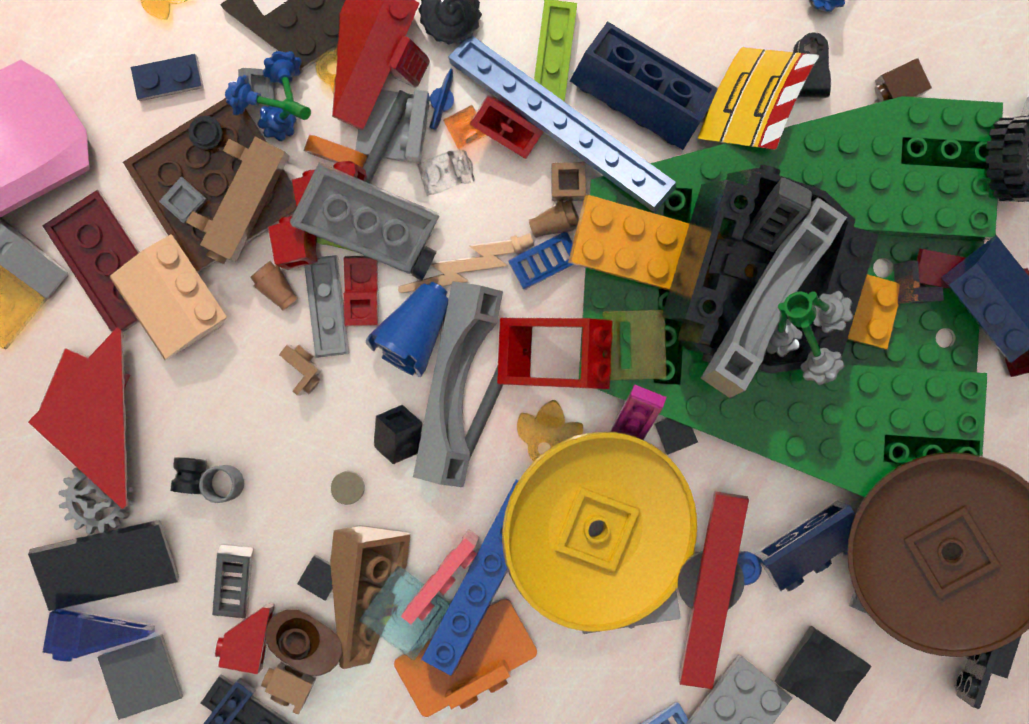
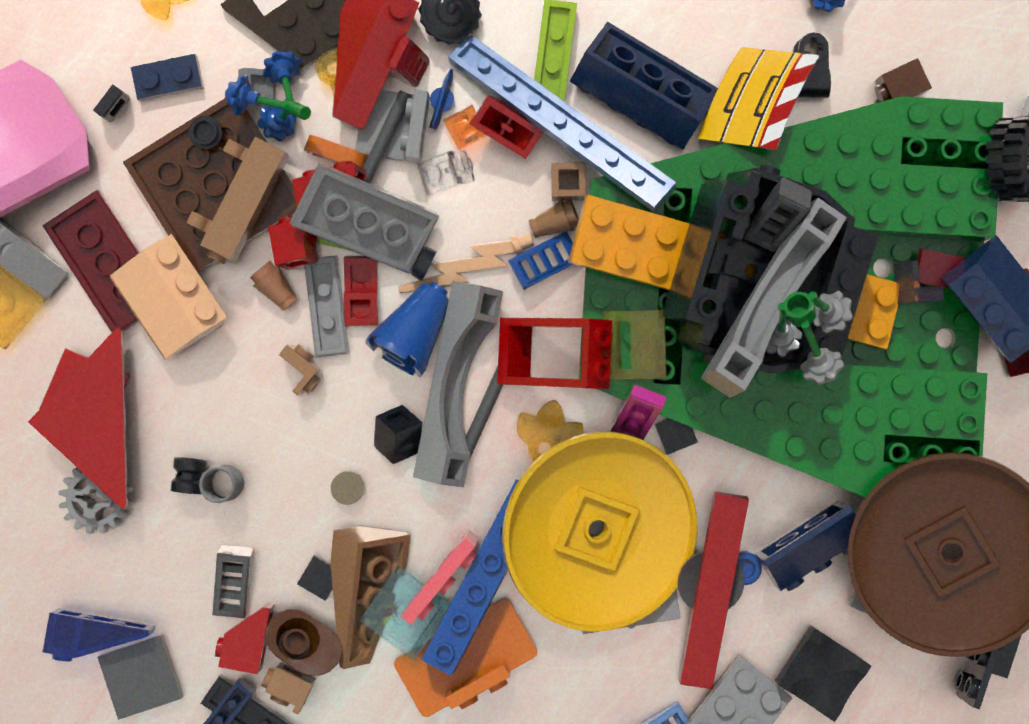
black tile [28,520,179,611] -> none
flat silver tile [159,177,208,224] -> none
none -> black tile [93,84,130,122]

